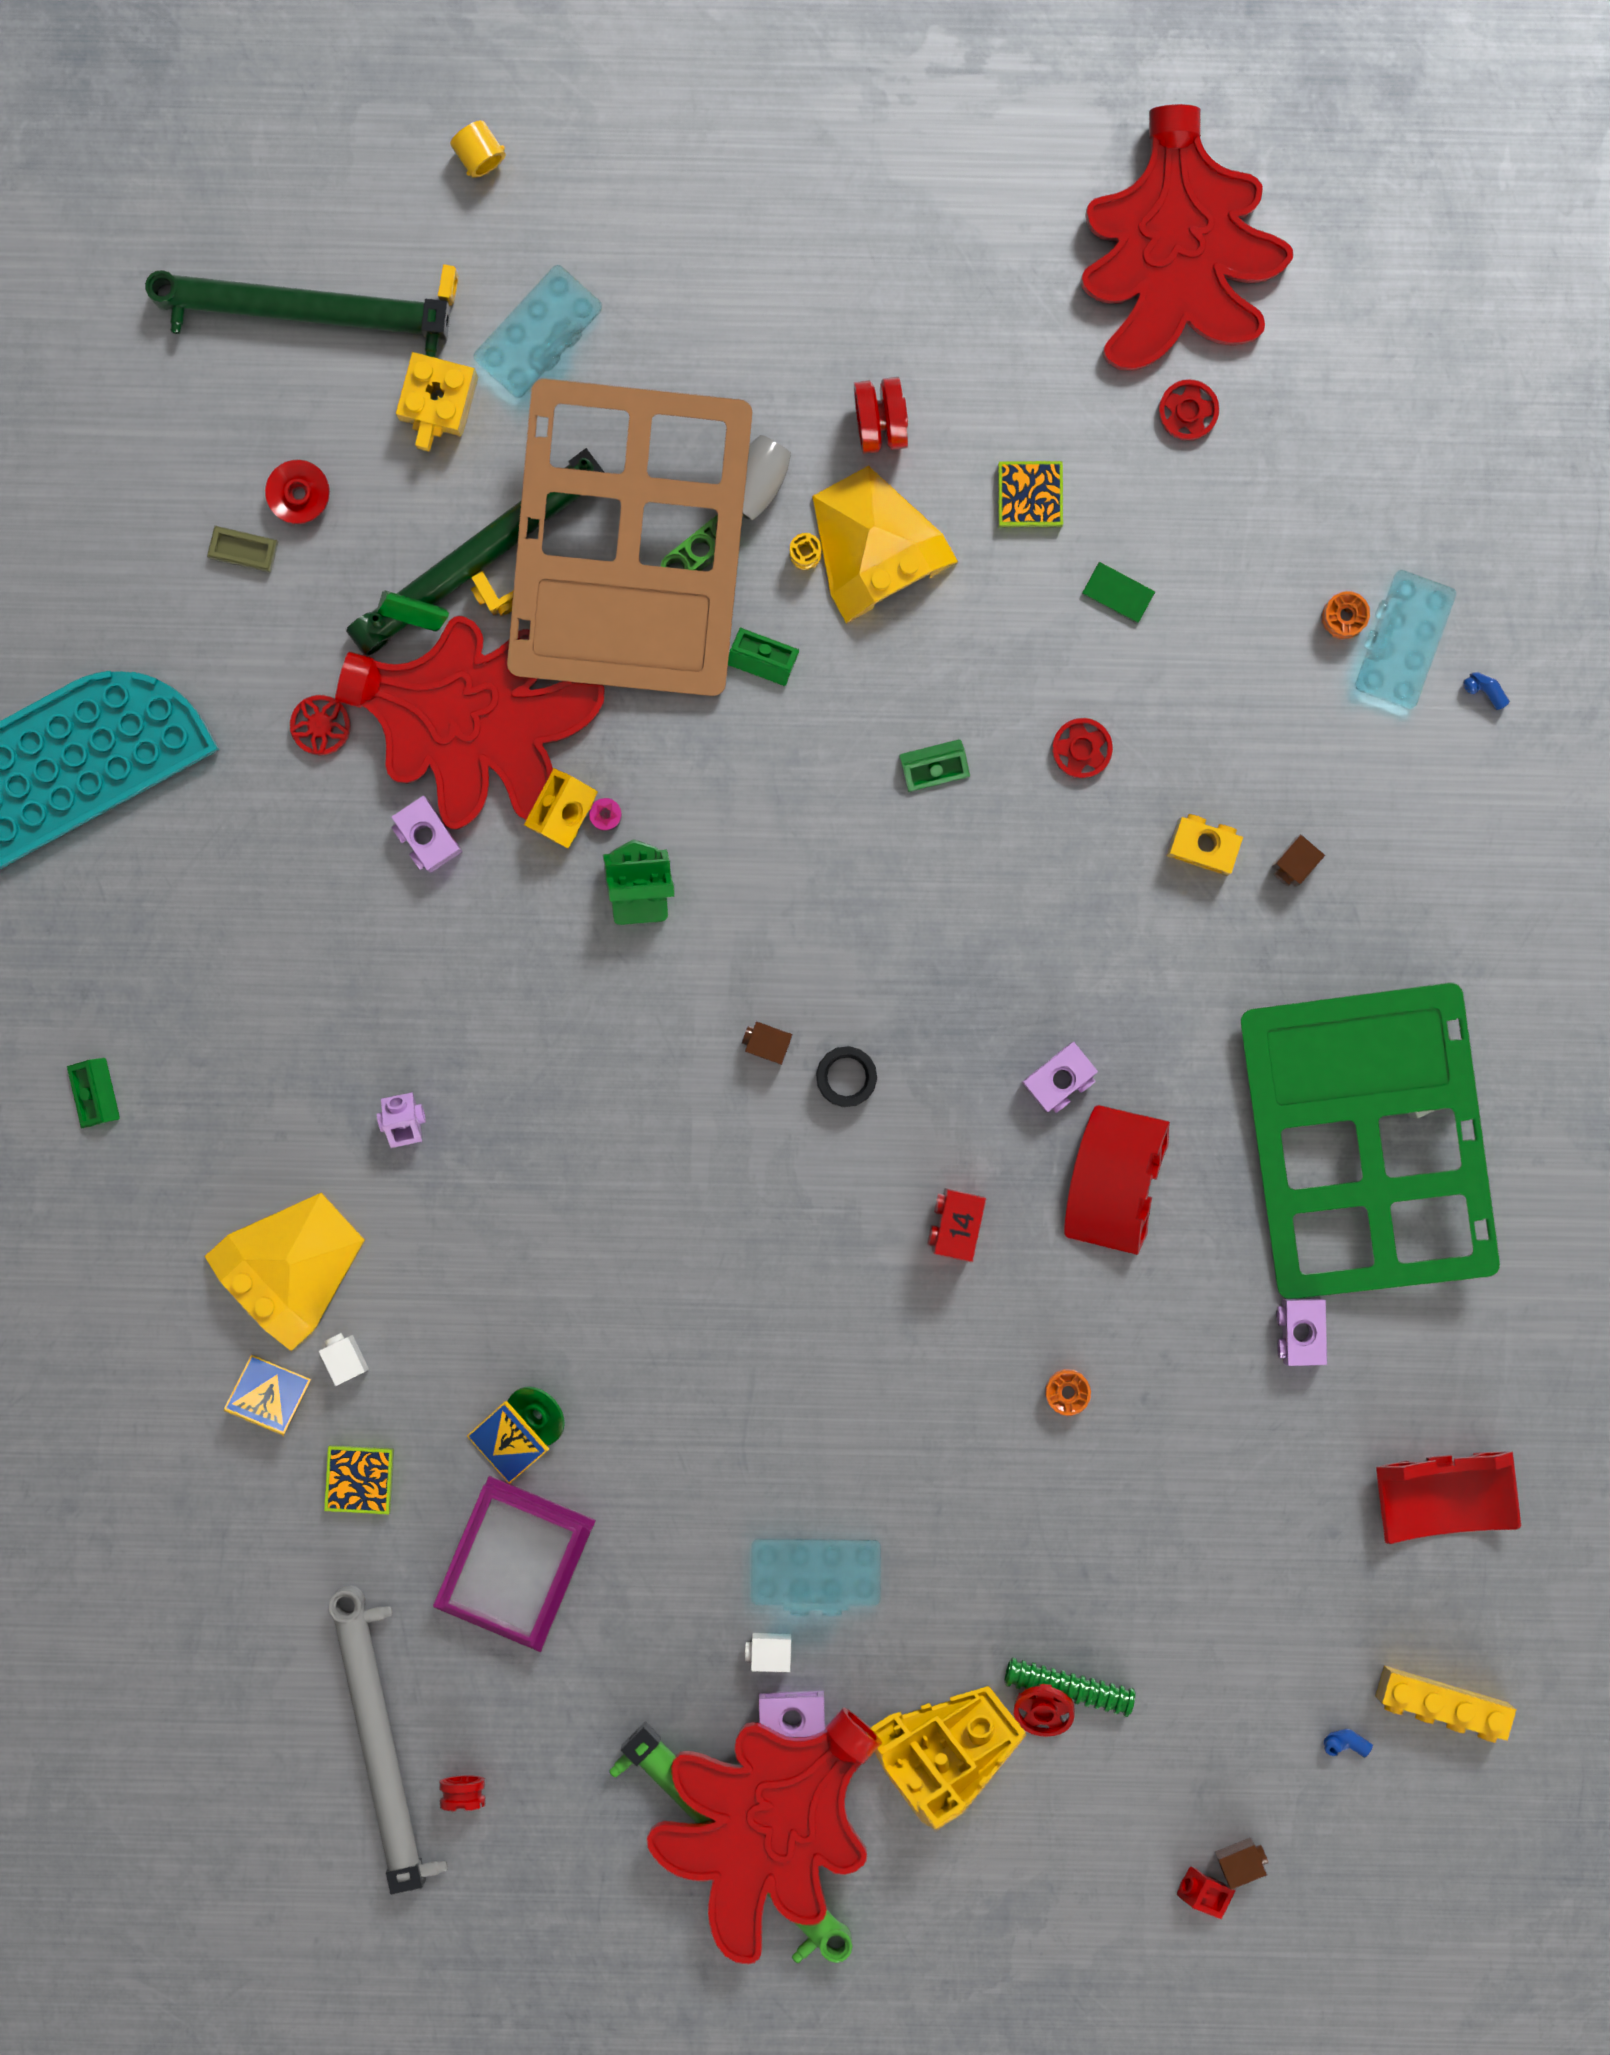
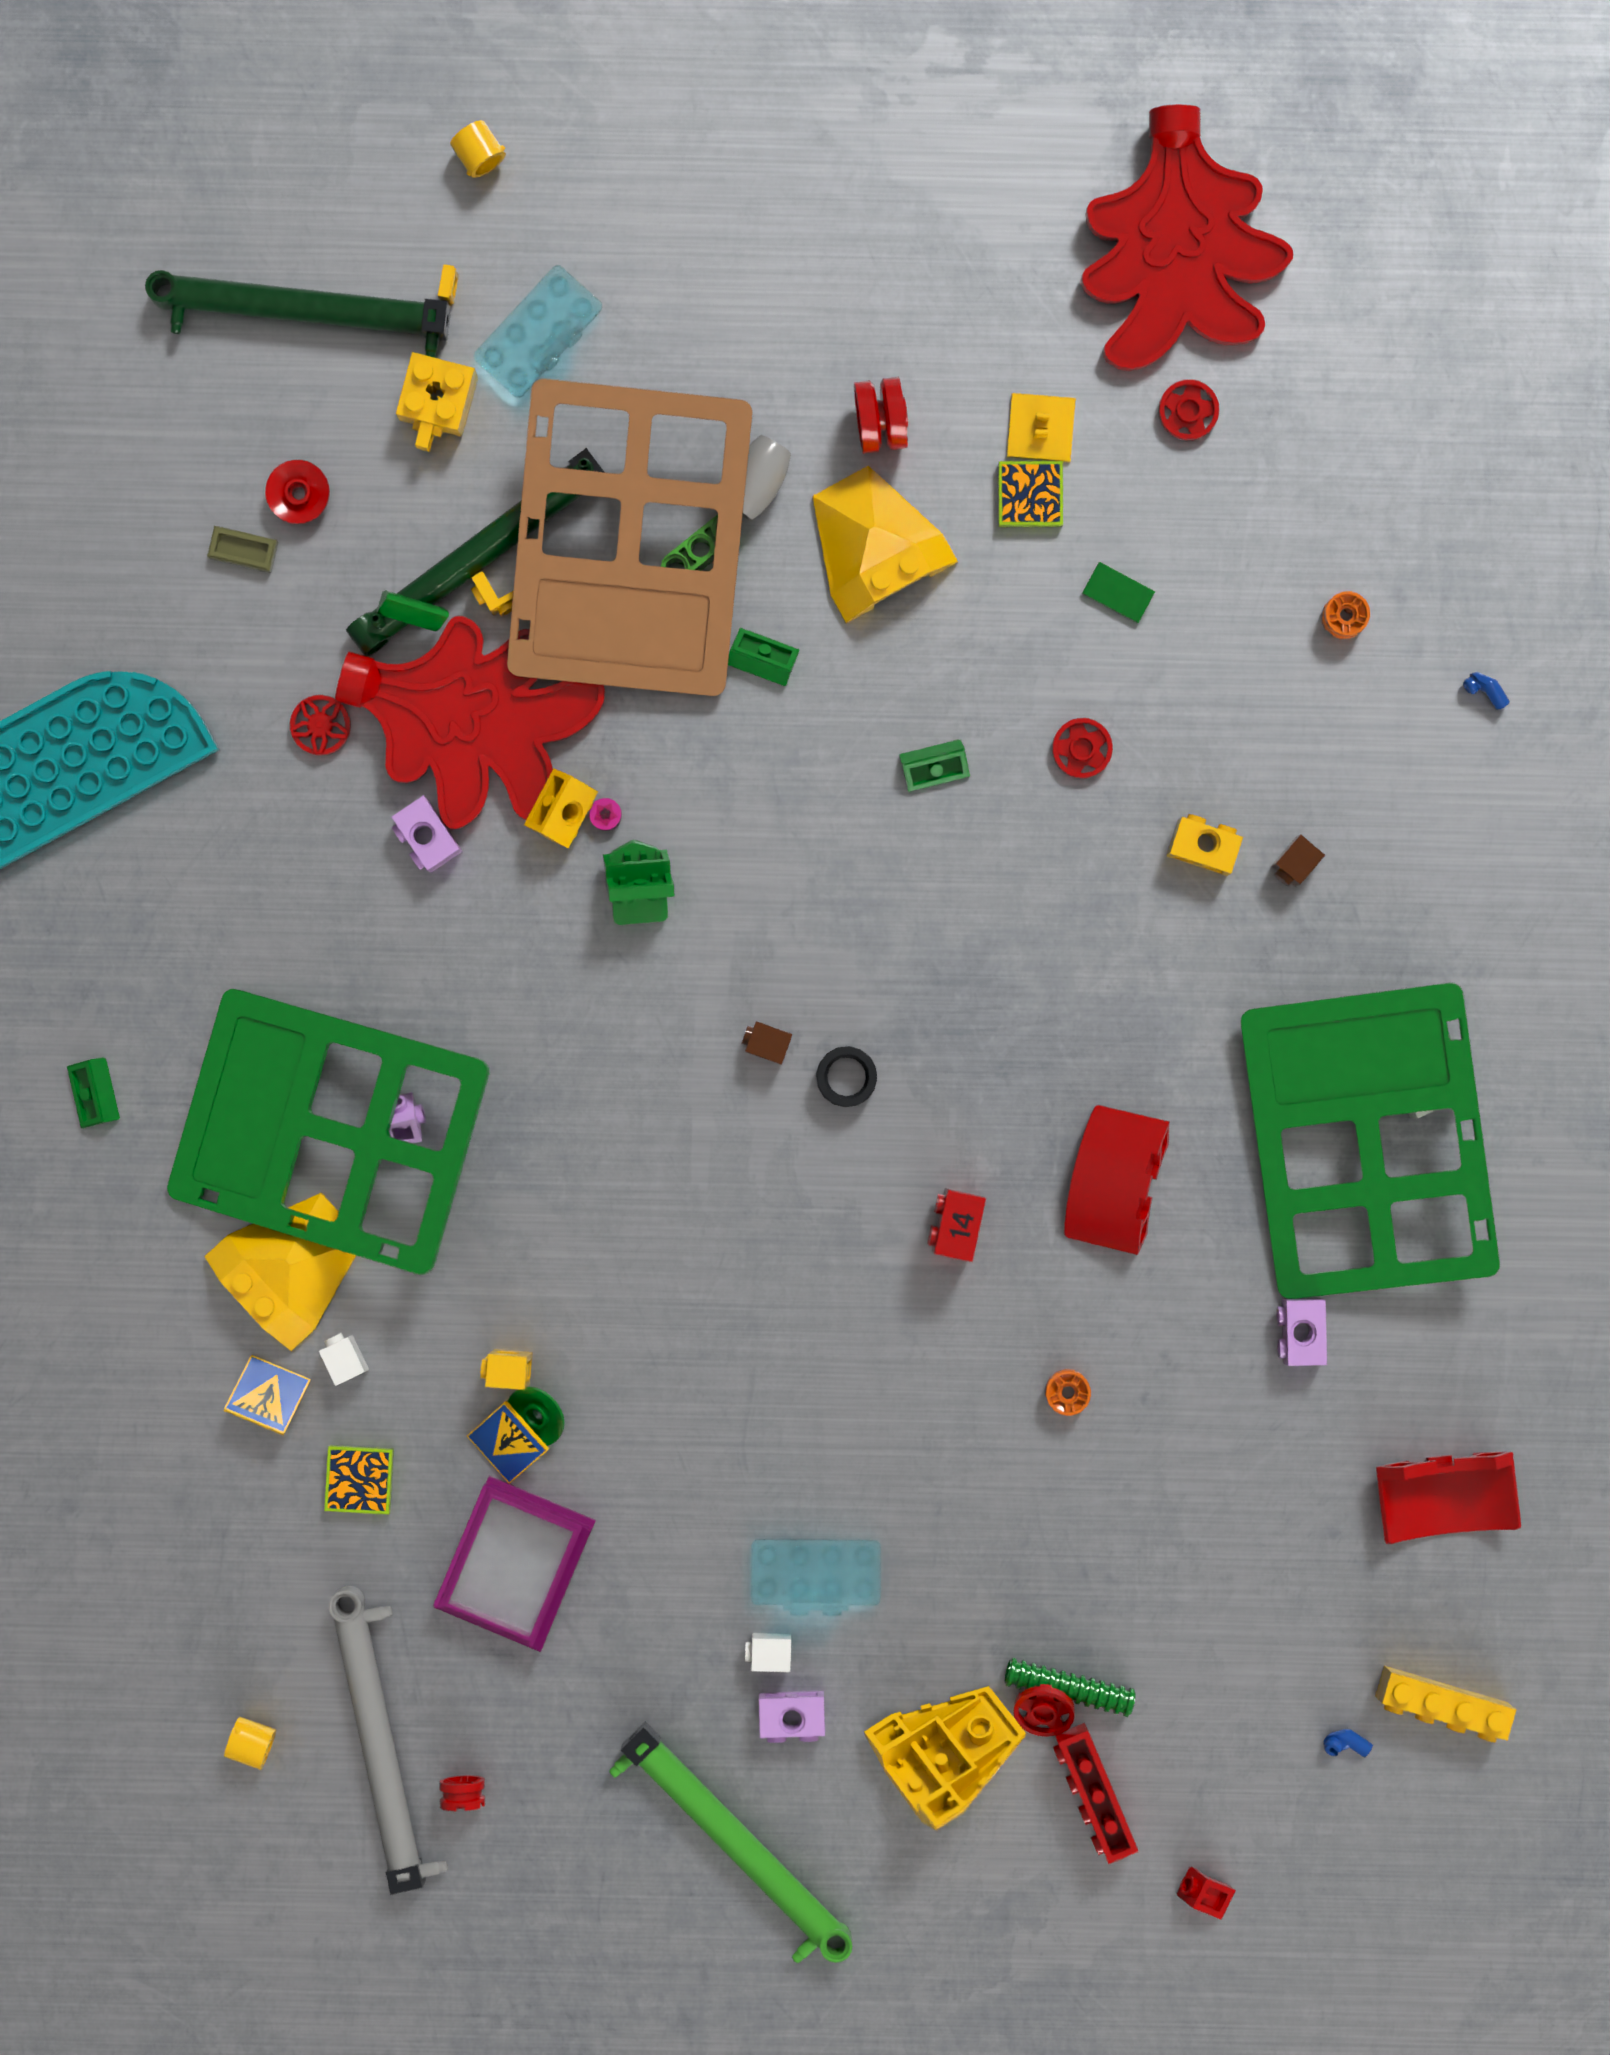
red plant [647,1708,882,1964] -> none
yellow wheel [789,533,821,570] -> none
lavender brick [1021,1042,1098,1113] -> none
reddish brown brick [1215,1838,1269,1890] -> none
clear light blue bracket [1355,570,1456,709] -> none
none -> green door [167,989,490,1275]
none -> yellow piece [224,1716,276,1770]
none -> yellow brick [480,1349,533,1390]
none -> yellow piece [1007,393,1076,462]
none -> red brick [1053,1723,1139,1864]

